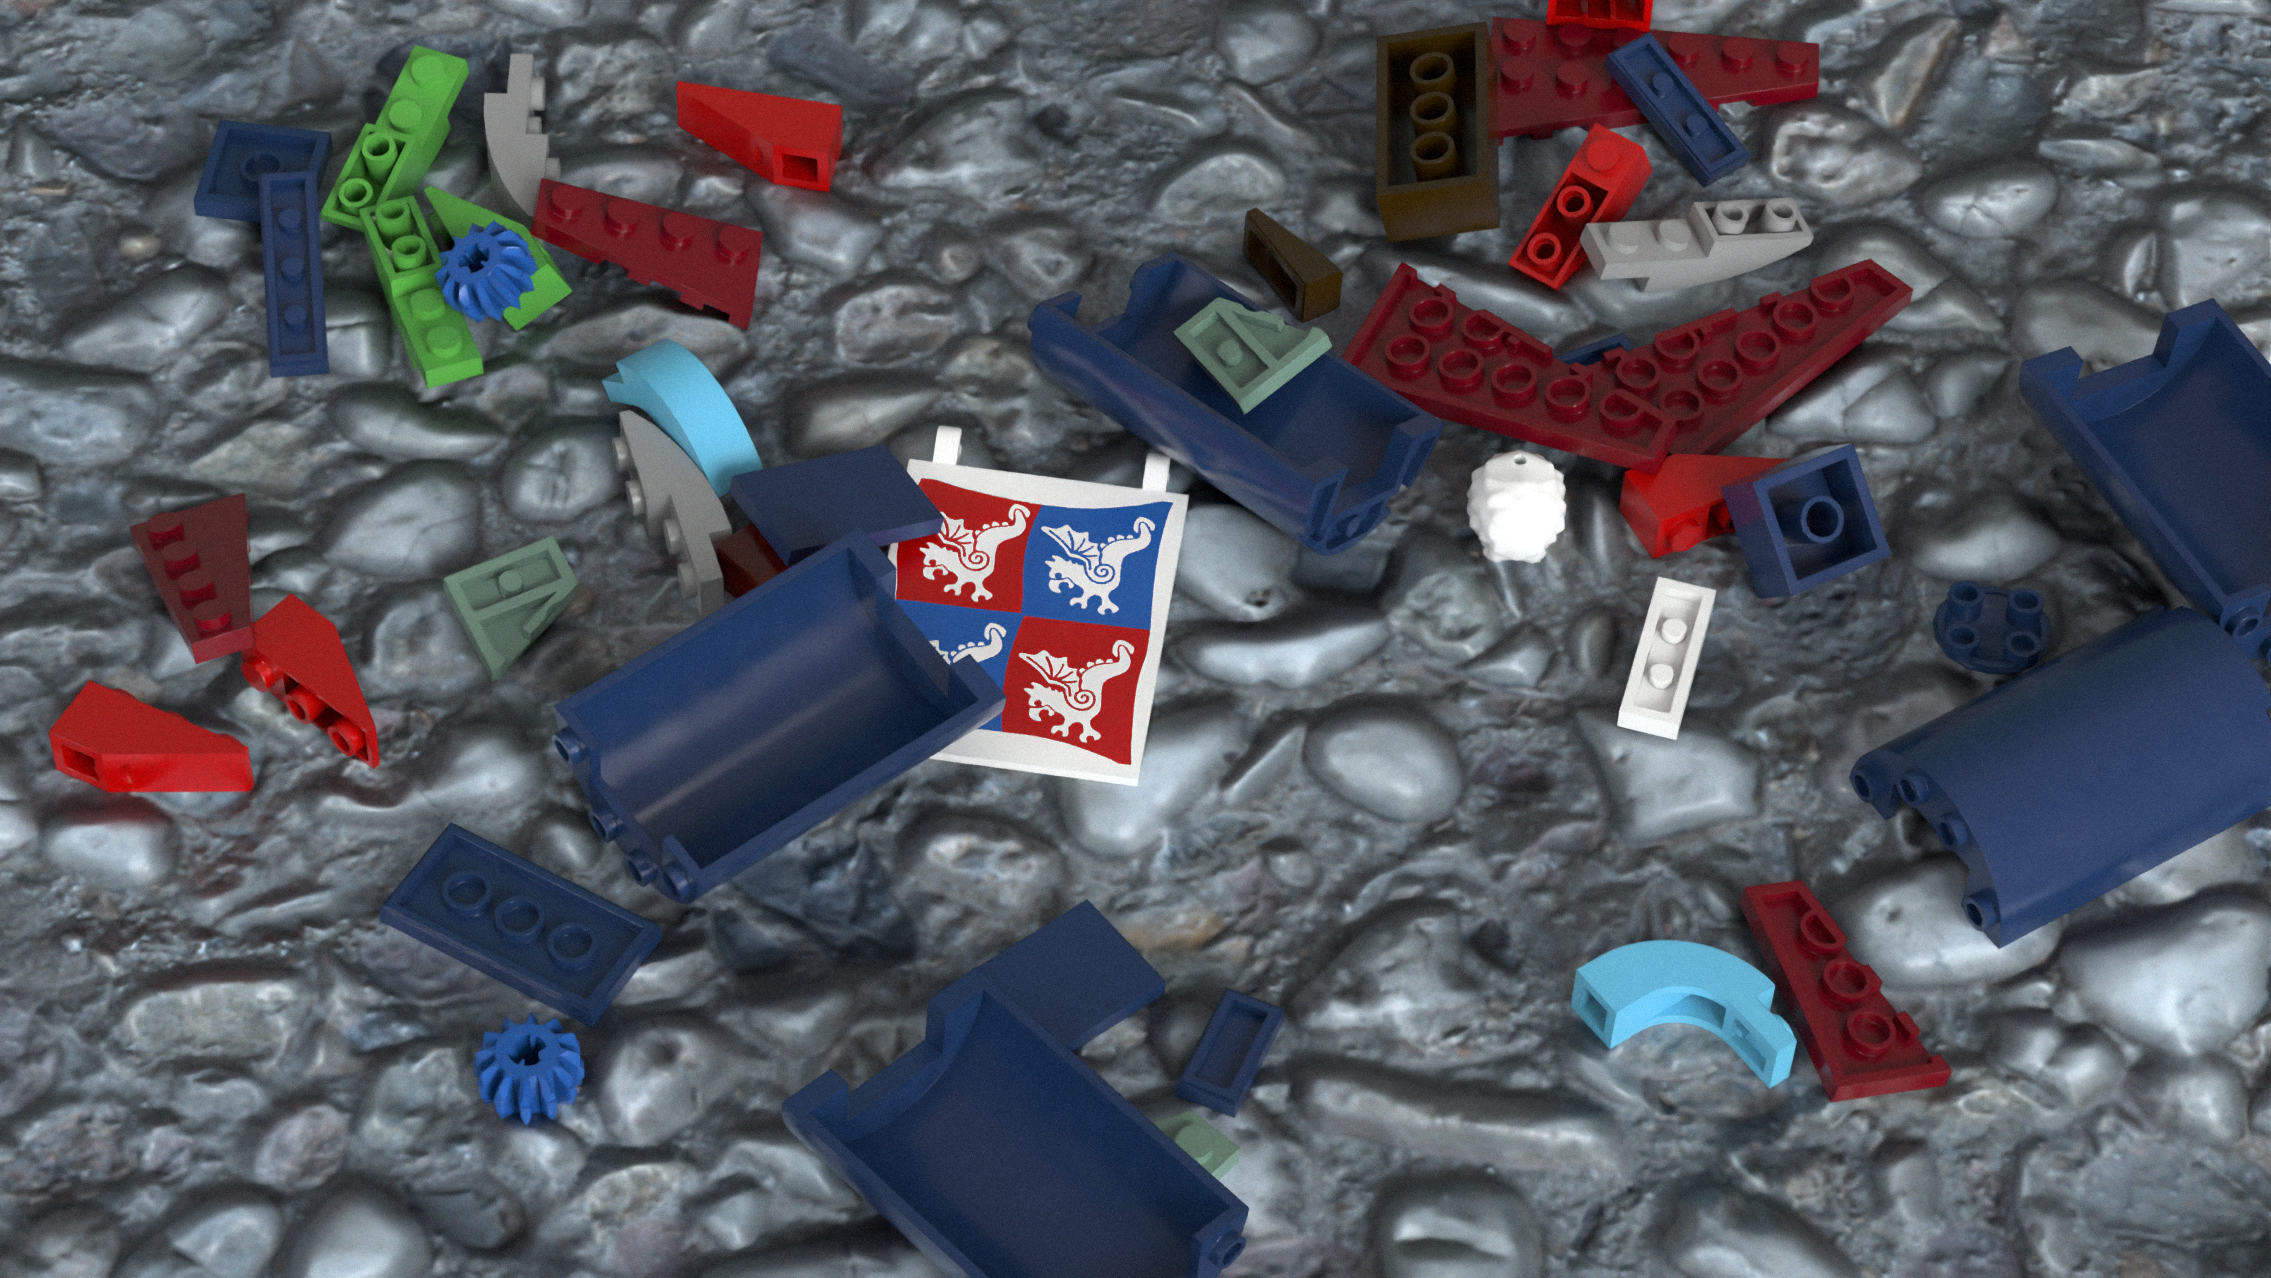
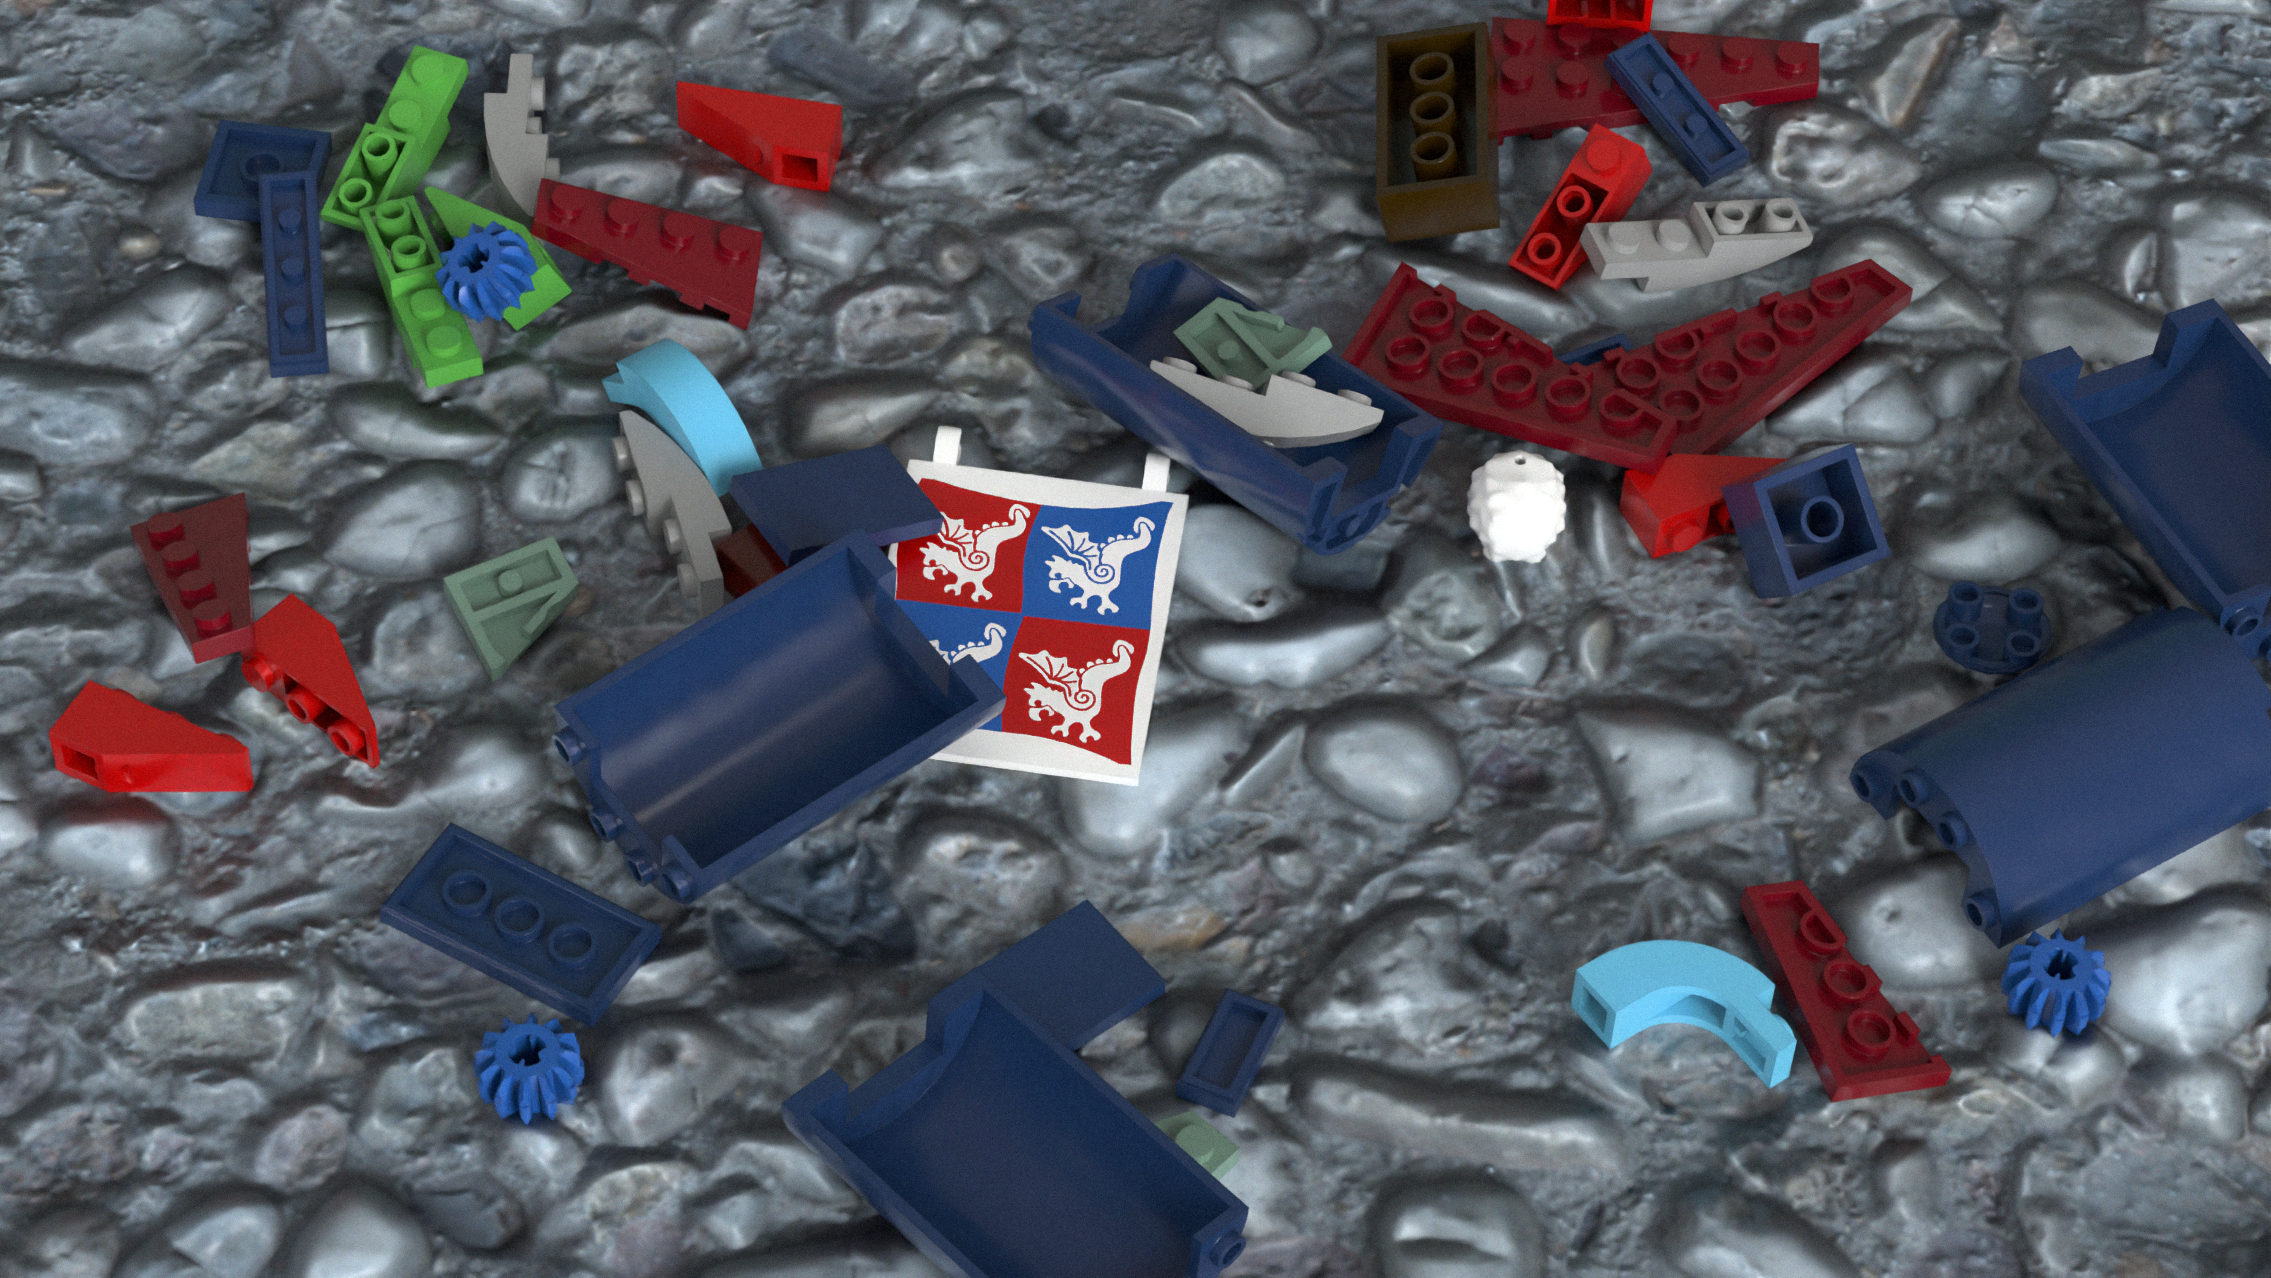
dark brown slope [1242,208,1343,323] -> none
white plate [1617,577,1716,740] -> none
none -> light grey slope [1148,357,1384,448]
none -> blue gear [2001,927,2111,1038]

